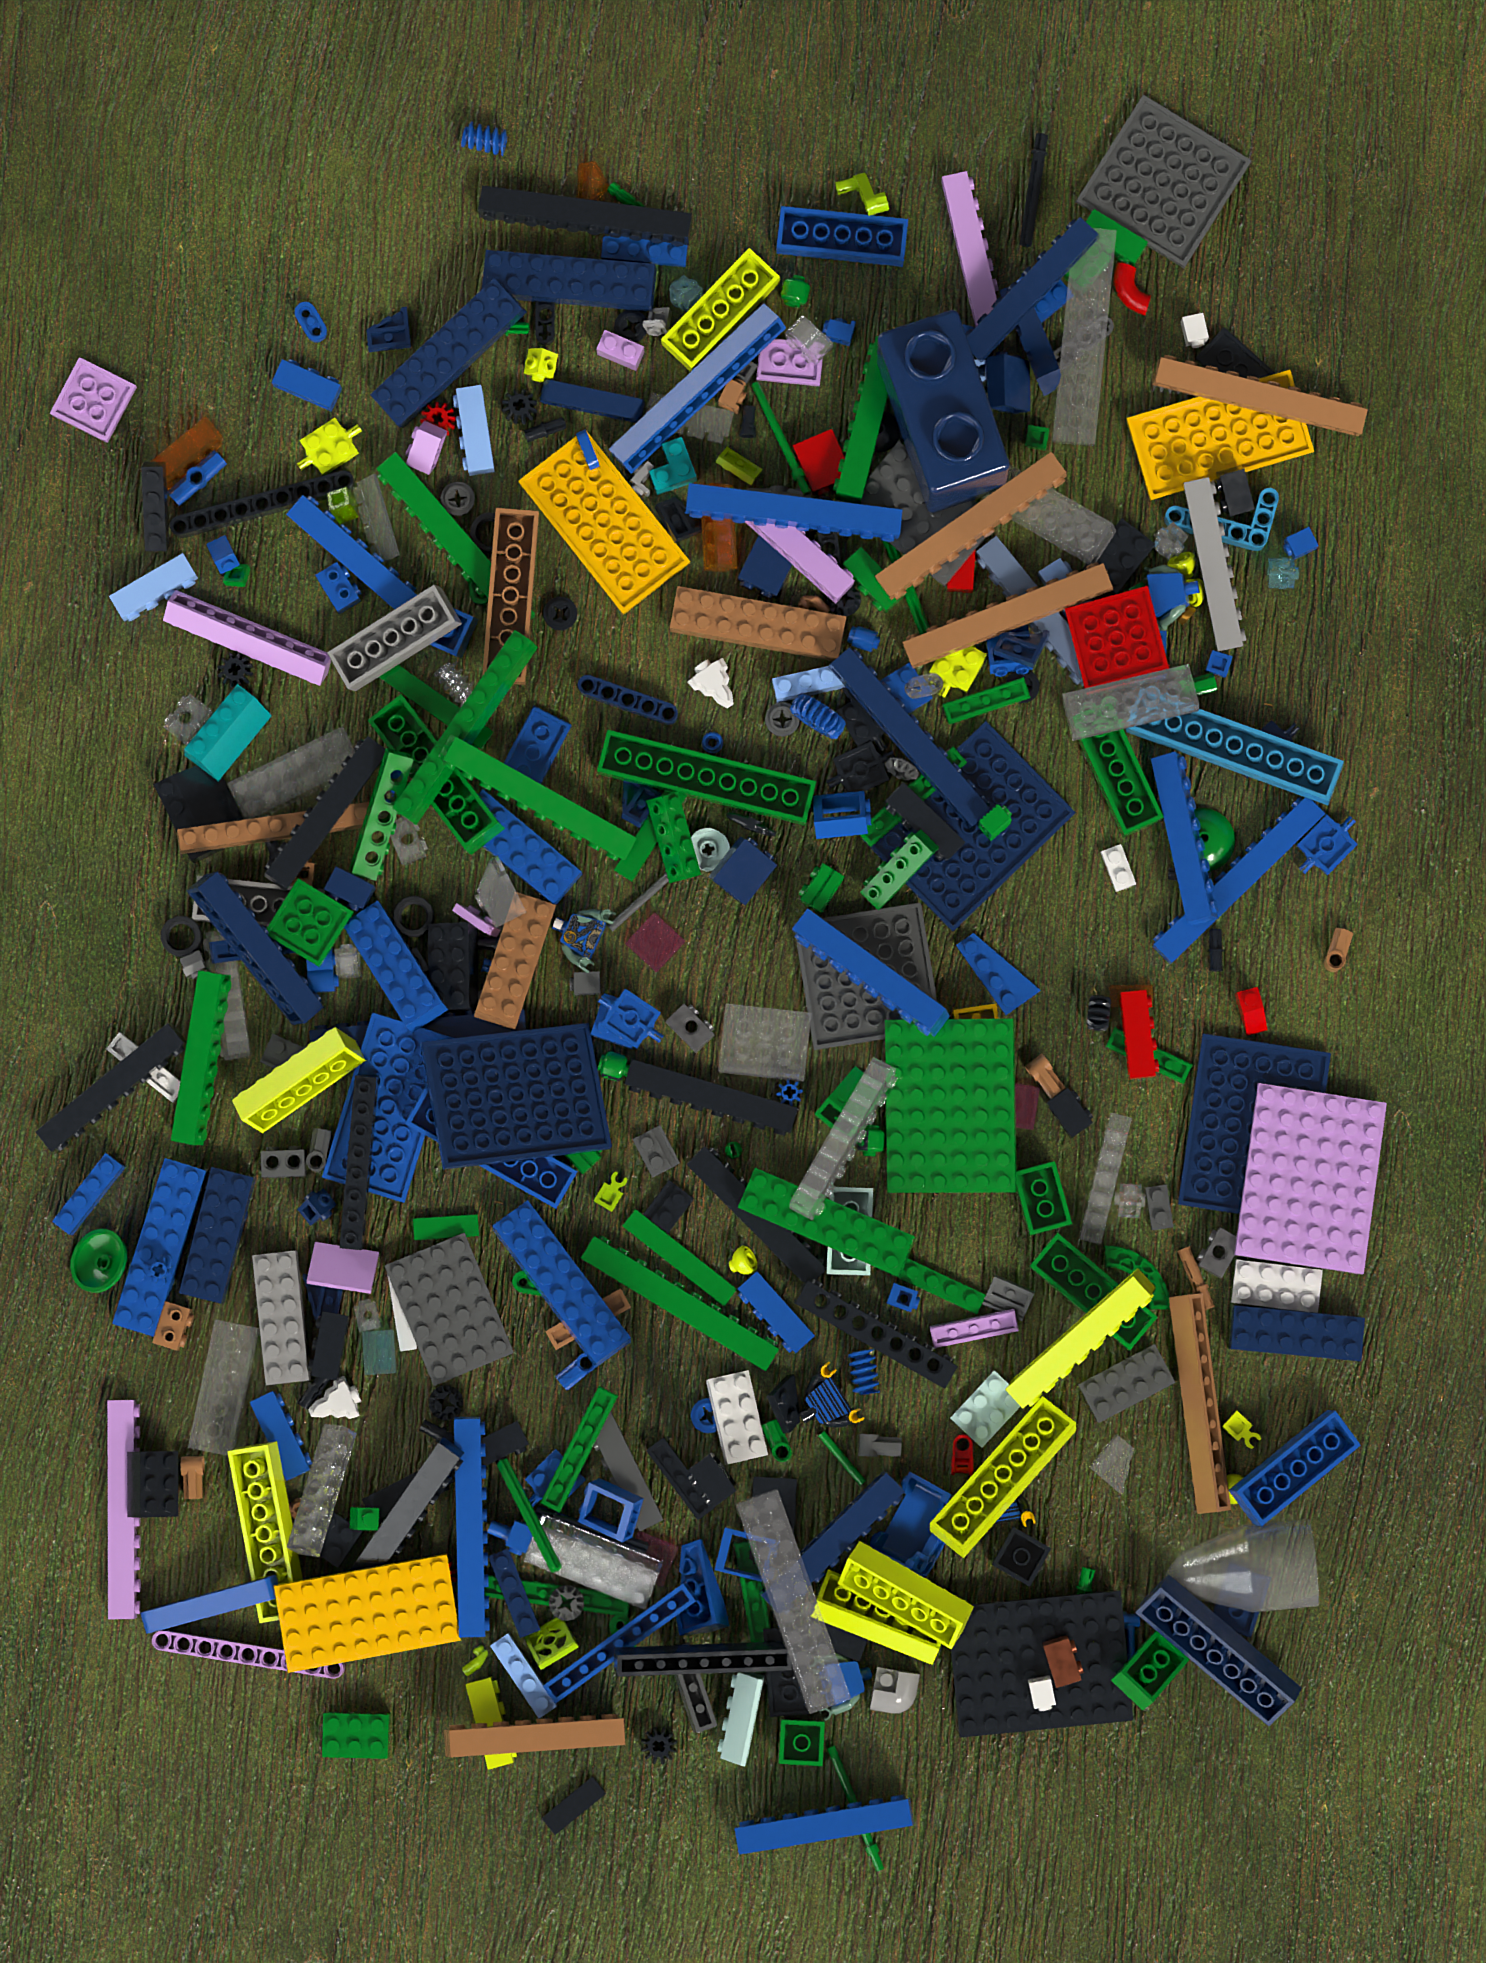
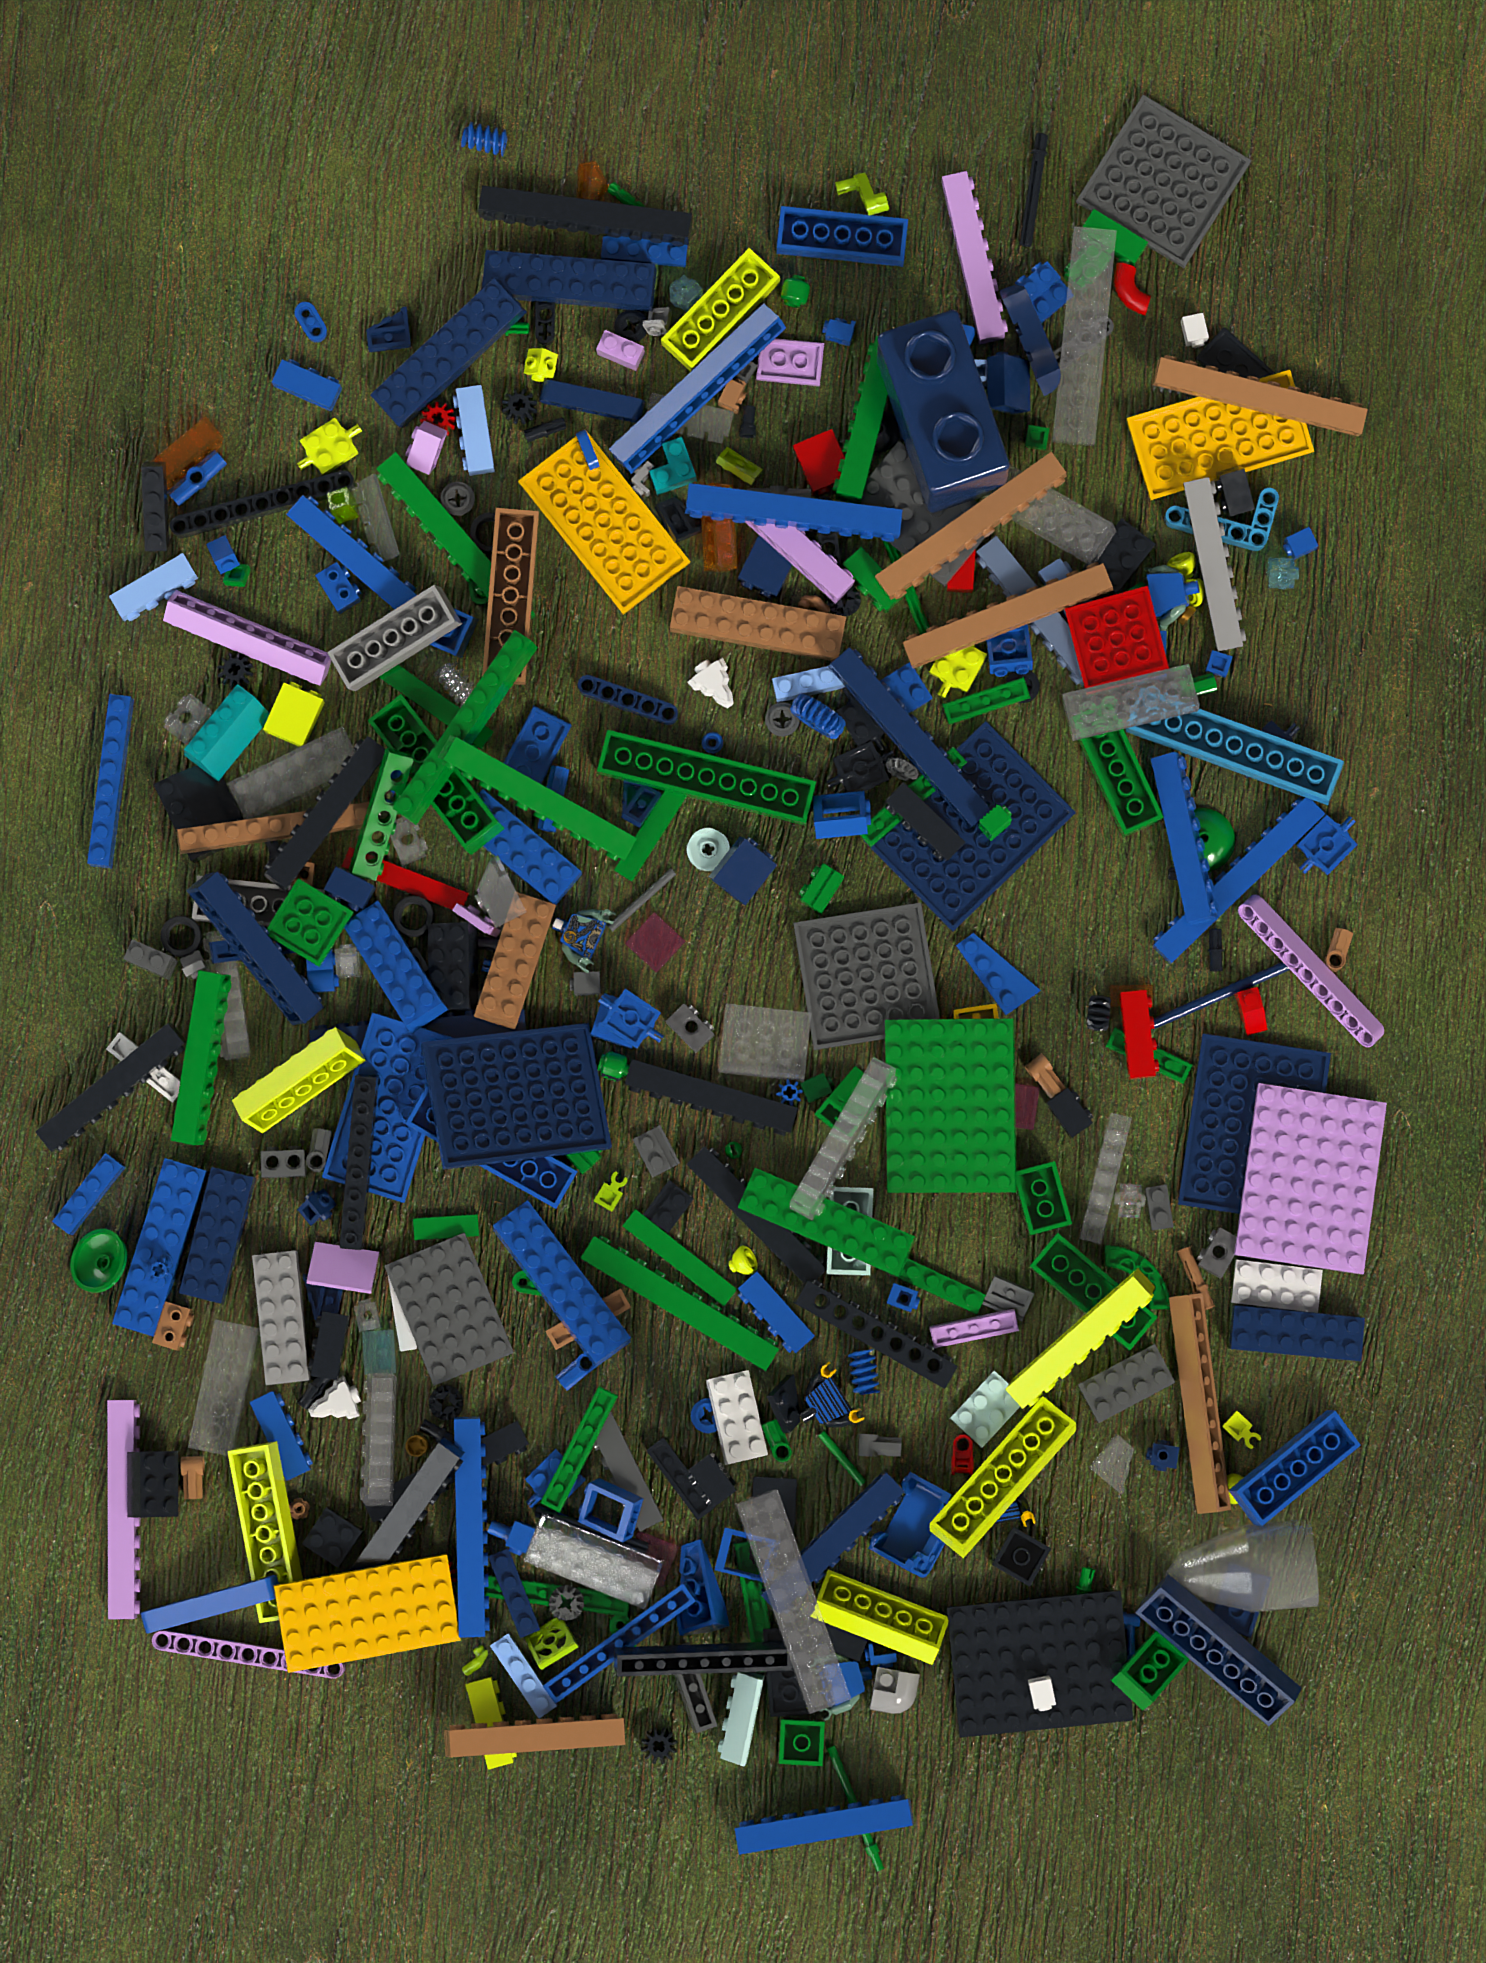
lavender plate [50,357,137,443] -> none
dark grey plate [260,1034,305,1068] -> none
clear brick [286,1424,357,1557] -> none
green brick [322,1711,391,1759] -> none
green brick [350,1507,379,1530] -> none
green axle [497,1458,562,1573] -> none
black tile [542,1776,606,1835] -> none
black gear [543,597,577,631] -> none
green brick [646,792,701,883] -> none
black piece [726,813,776,837] -> none
green bar [751,382,811,496] -> none
clear brick [785,315,833,365] -> none
blue brick [792,908,950,1037] -> none
neon yellow brick [838,1541,974,1649] -> none
blue brick [847,626,881,652] -> none
green head [856,1125,885,1157] -> none
green brick [860,830,939,910] -> none
clear beam [905,673,943,699] -> none
dark blue brick [965,217,1100,363] -> none
dark blue wing [994,630,1050,668] -> none
copper brick [1042,1635,1084,1688] -> none
white plate [1100,844,1136,892] -> none
clear brick [1154,522,1188,560] -> none
none -> blue brick [87,694,134,869]
none -> dark grey brick [123,939,178,980]
none -> neon yellow brick [263,682,325,749]
none -> red tile [341,847,469,910]
none -> clear brick [360,1373,397,1506]
none -> pearl gold wheel [406,1435,429,1457]
none -> blue piece [537,766,570,833]
none -> dark green brick [800,1073,834,1104]
none -> blue bracket [864,1642,897,1668]
none -> dark blue brick [1146,1440,1179,1472]
none -> dark blue piece [1153,962,1290,1030]
none -> lavender beam [1238,895,1384,1047]

